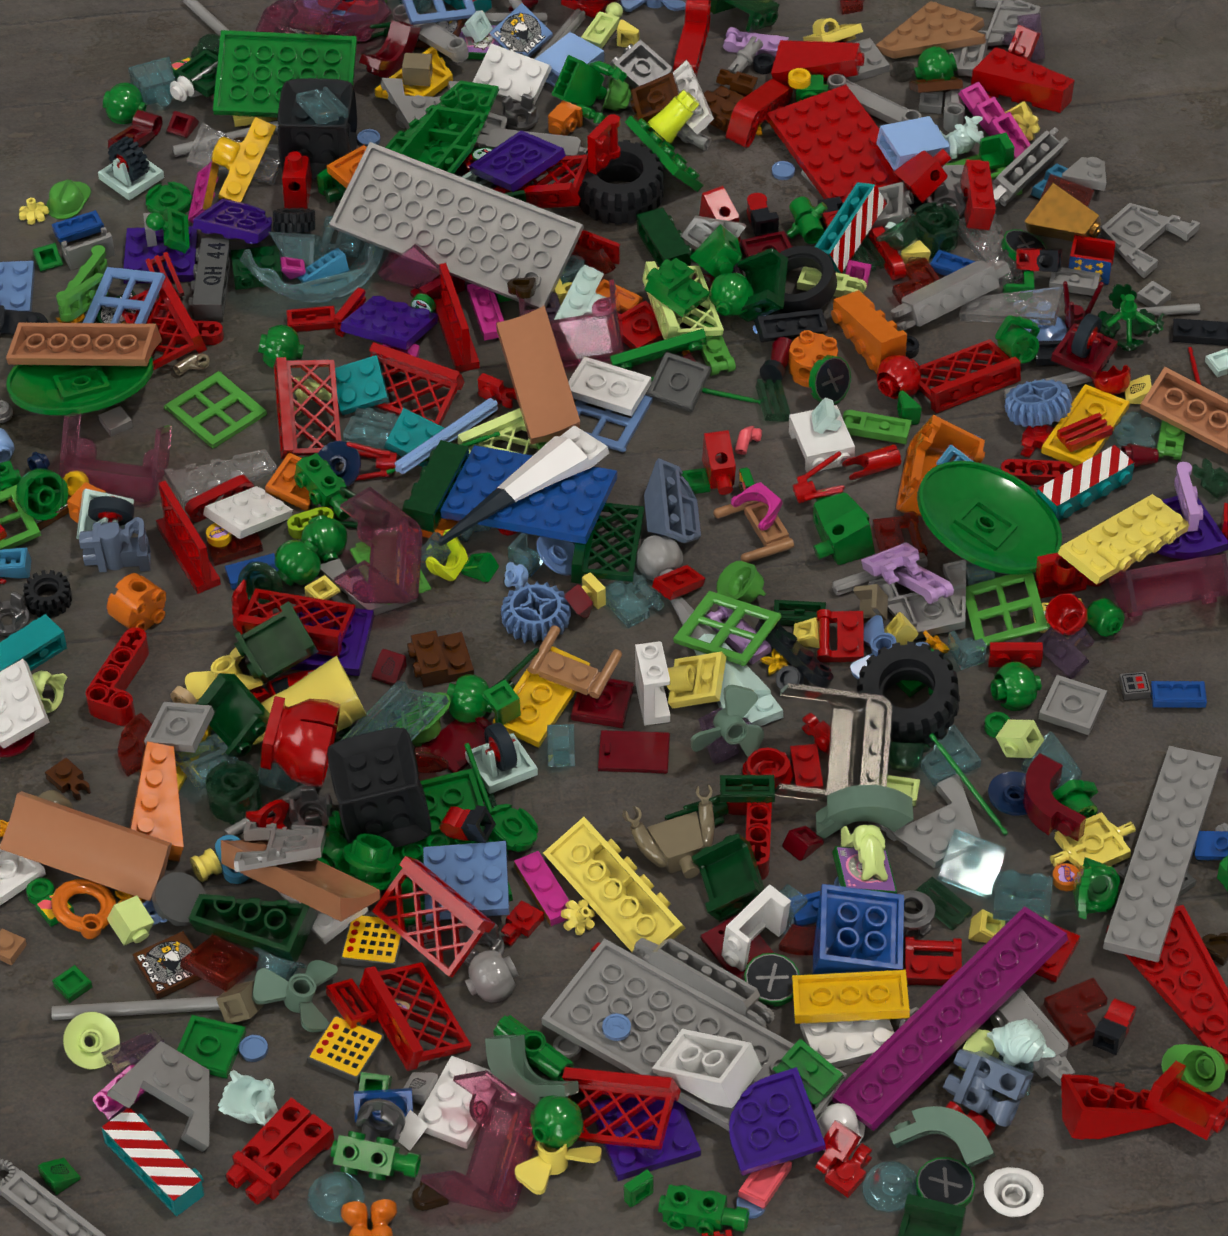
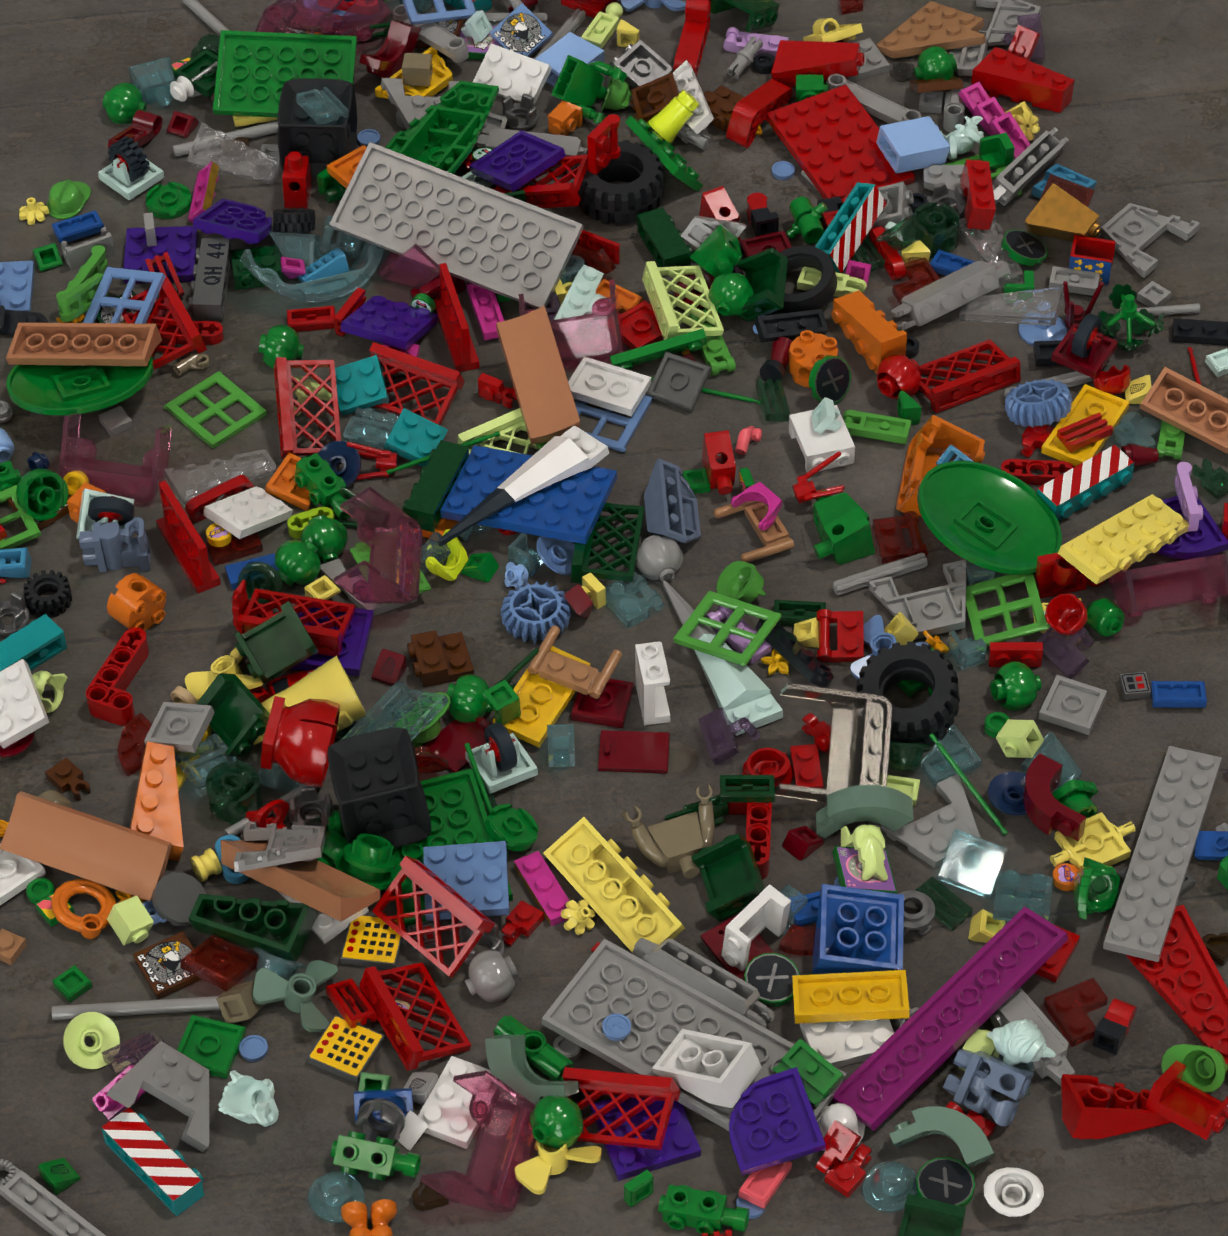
green plate [146,207,190,253] -> none
yellow plate [211,117,276,203] -> none
red hips [226,1097,335,1205] -> none
light blue axle [395,398,498,474] -> none
leg [439,805,496,843] -> none
dark brown tile [507,277,537,299] -> none
green plate [644,258,710,317] -> none
red plate [652,565,706,600] -> none
light yellow plate [666,651,726,709] -> none
sand green piece [691,685,764,757] -> none
reddish brown plate [716,69,758,95] -> none
black tile [776,666,804,693] -> none
yellow tile [788,68,811,89] -> none
red piece [842,444,901,480] -> none
dark tan panel [853,584,888,623] -> none
lavender plate [861,542,922,584] -> none
red torso [893,149,951,203] -> none
lavender plate [893,565,954,604] -> none
red plate [905,937,962,986] -> none
green piece [995,315,1040,363] -> none
leg [1016,248,1062,272] -> none
light grey wing [1060,157,1107,191] -> none

